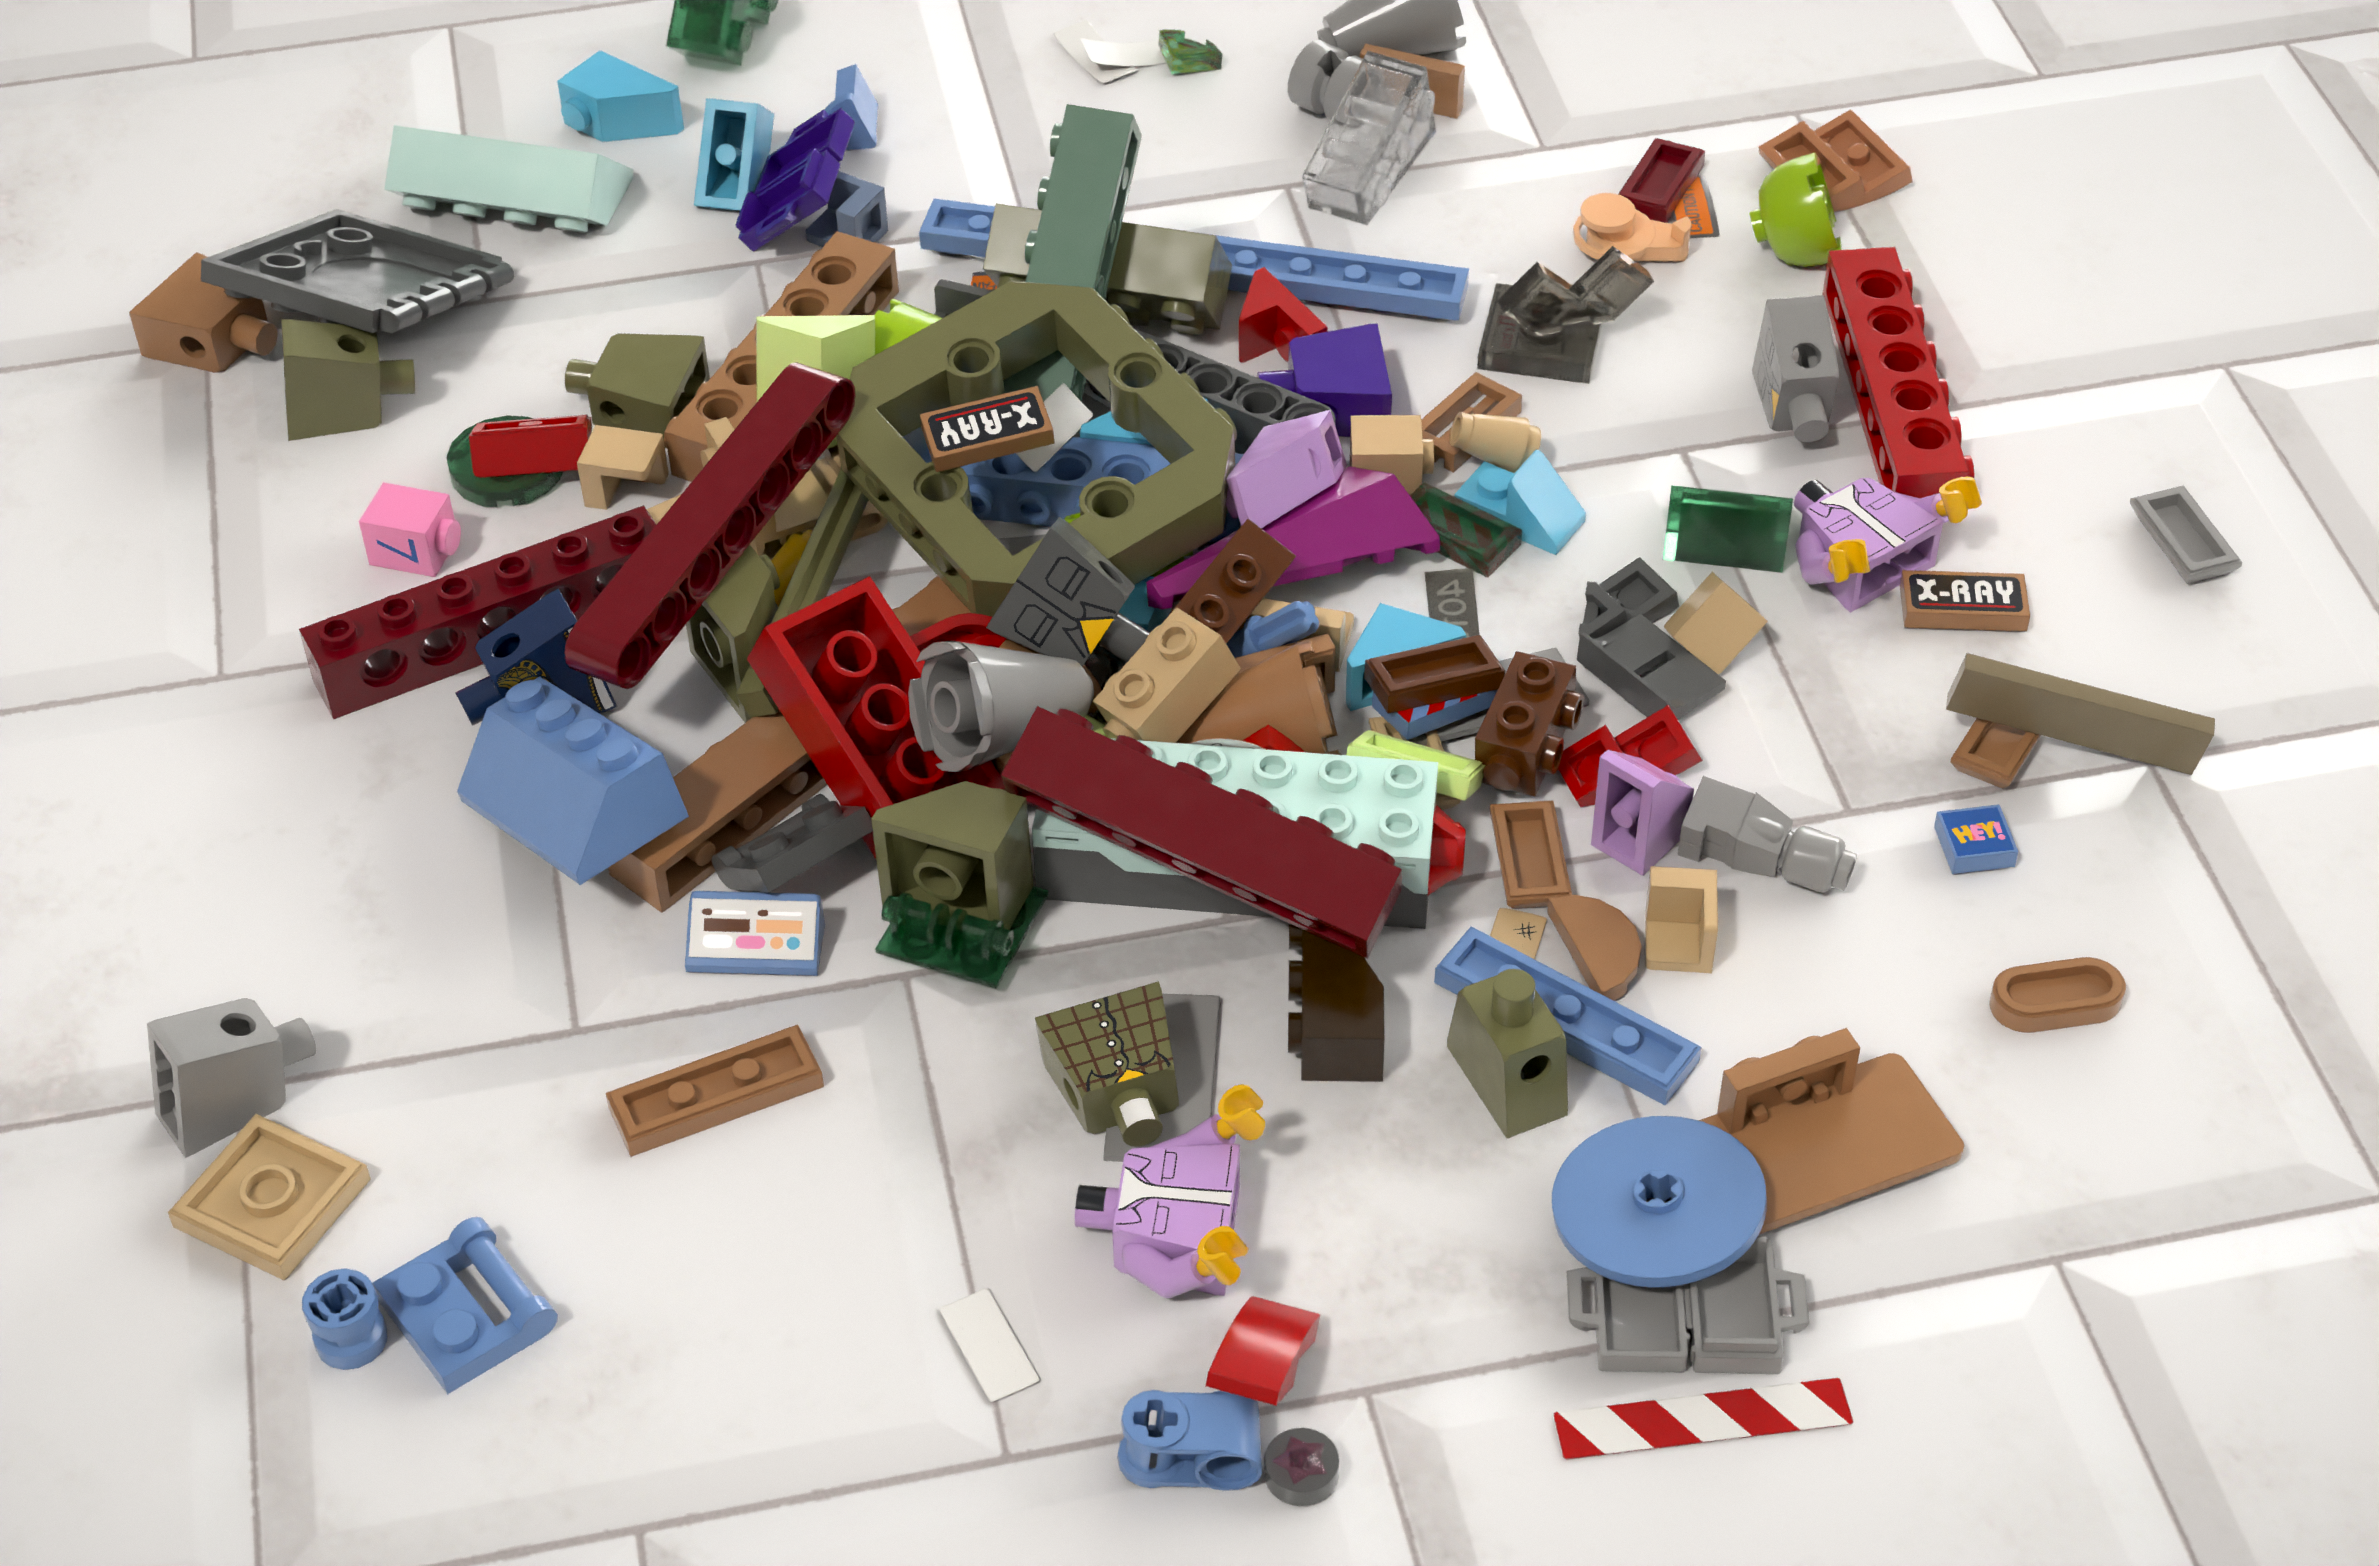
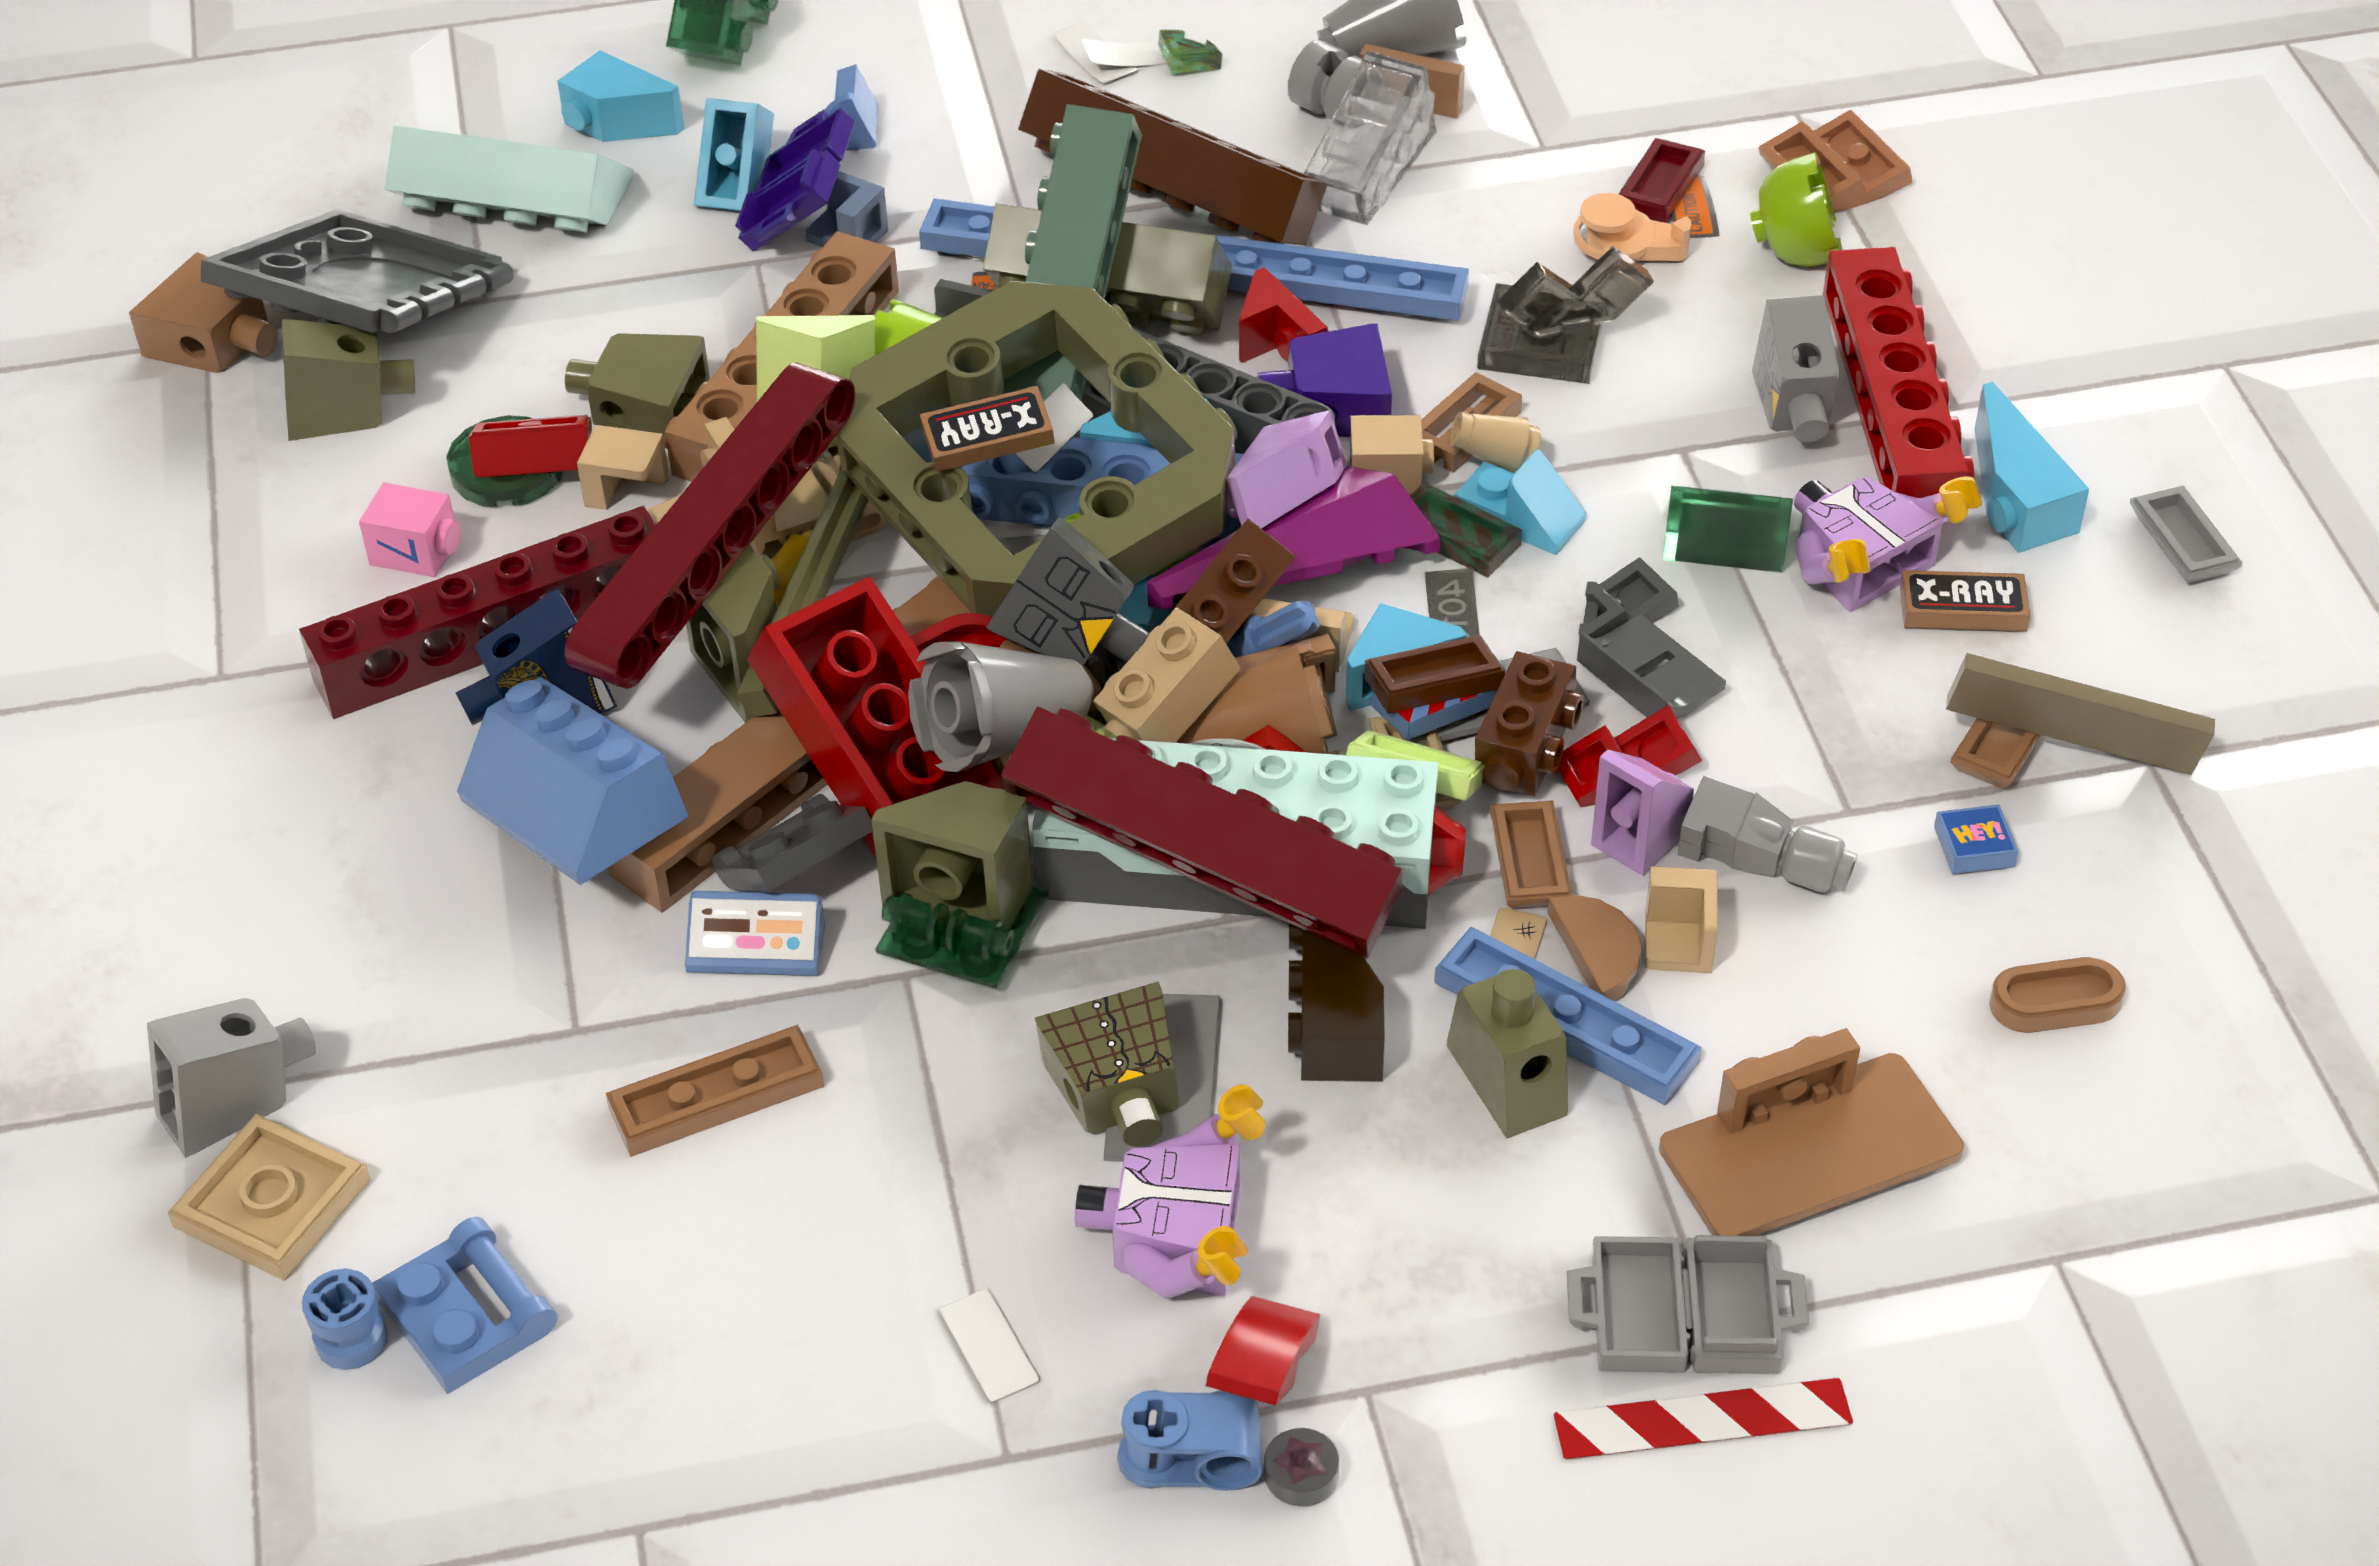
medium blue piece [1552,1116,1767,1287] -> none
tan panel [1664,572,1768,674] -> none
none -> reddish brown brick [1018,68,1328,246]
none -> medium azure slope [1974,382,2089,553]

